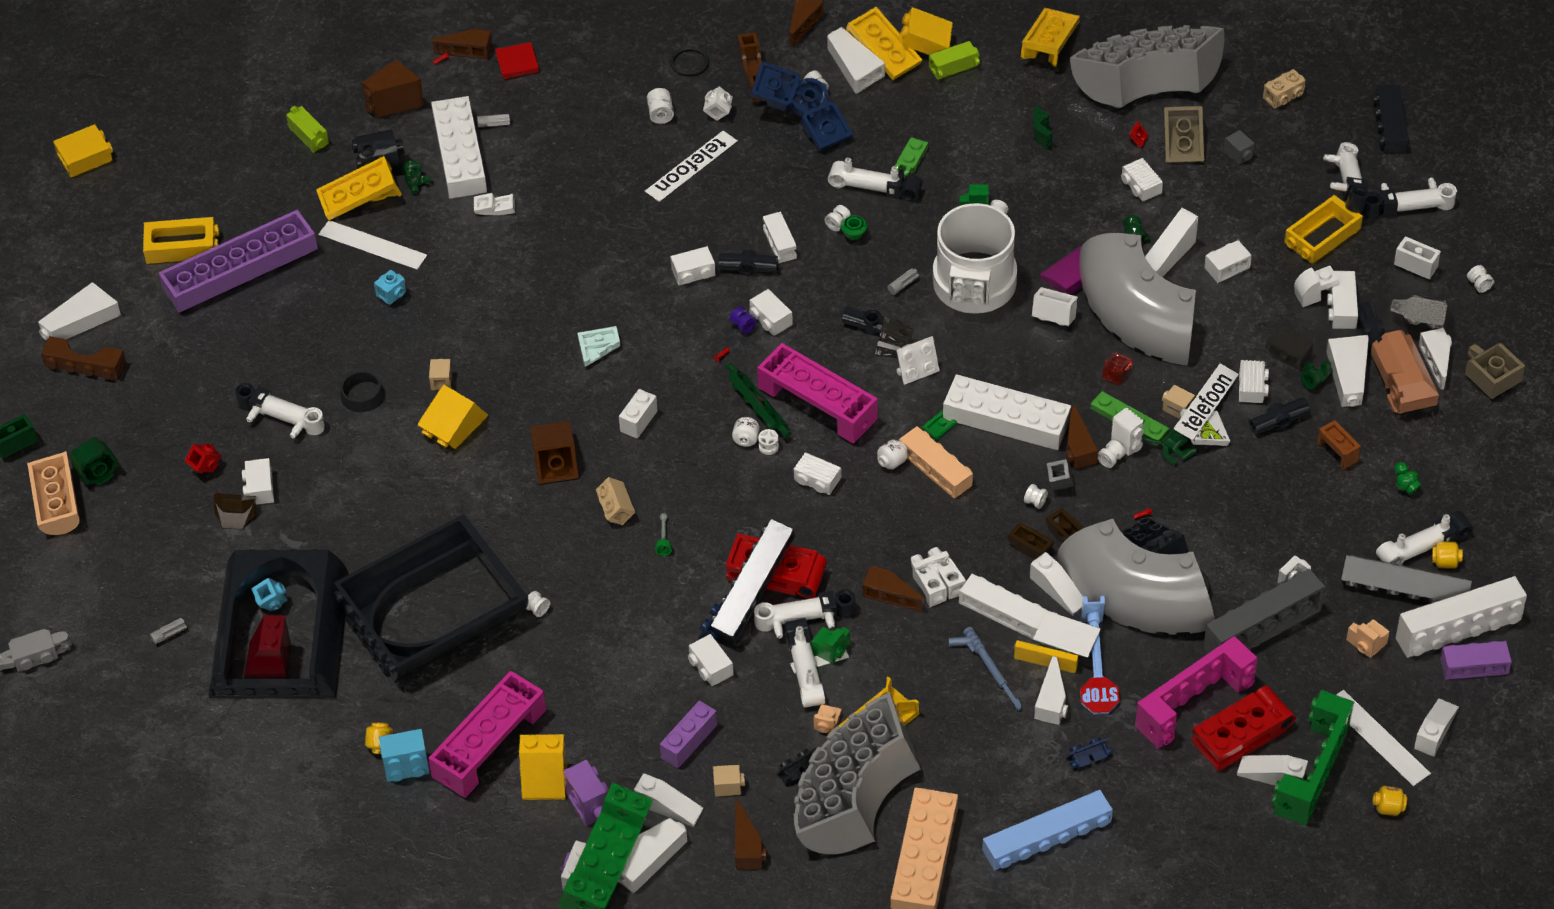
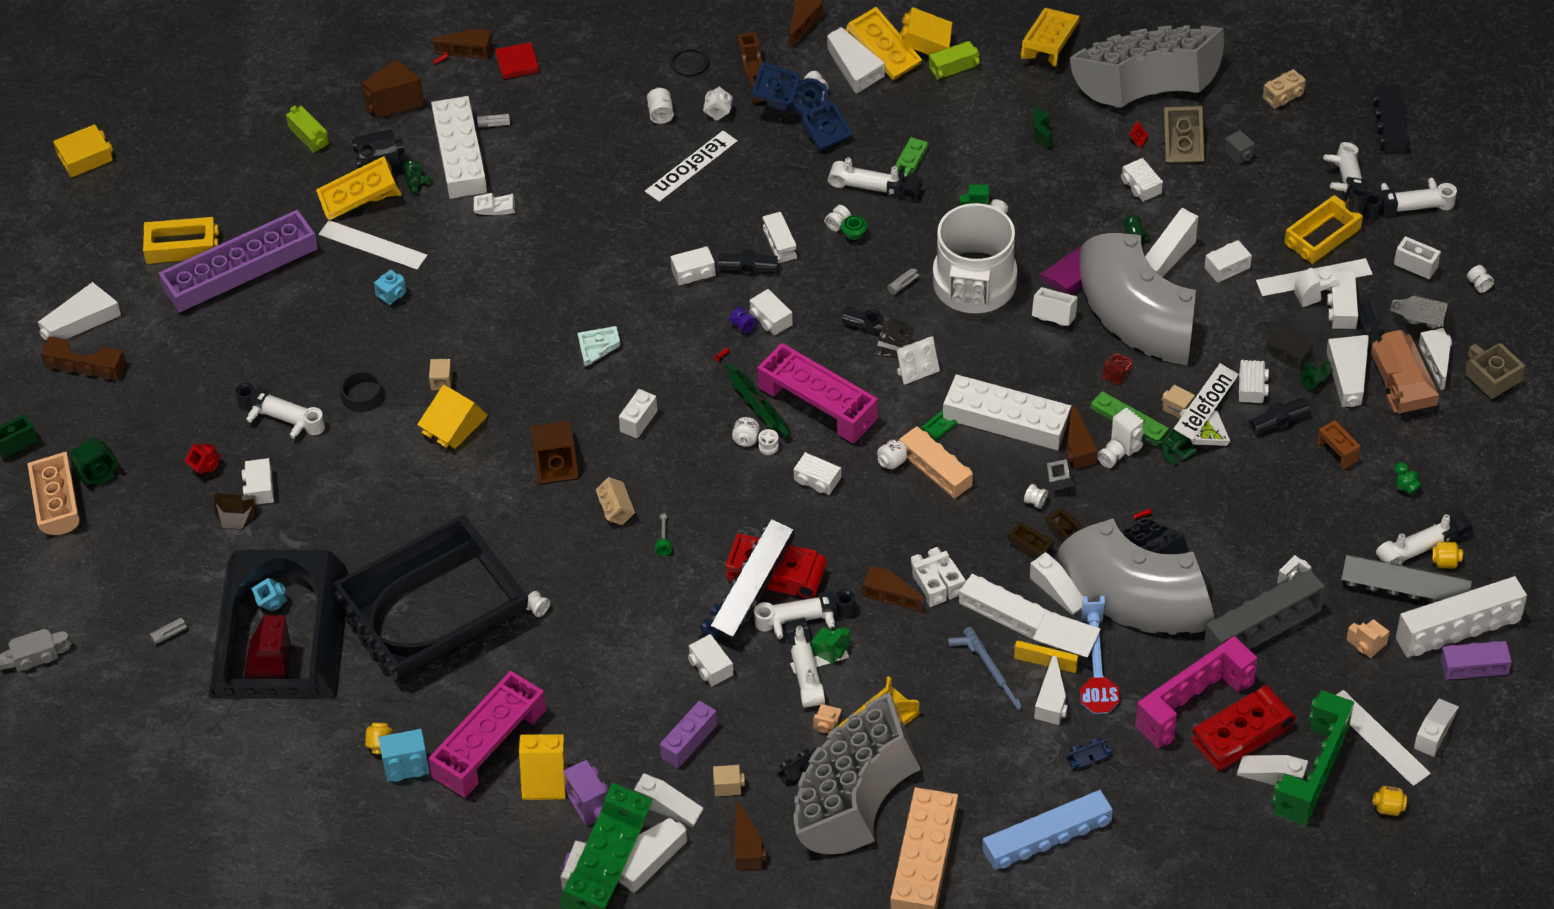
none -> white sticker [1256,258,1372,296]

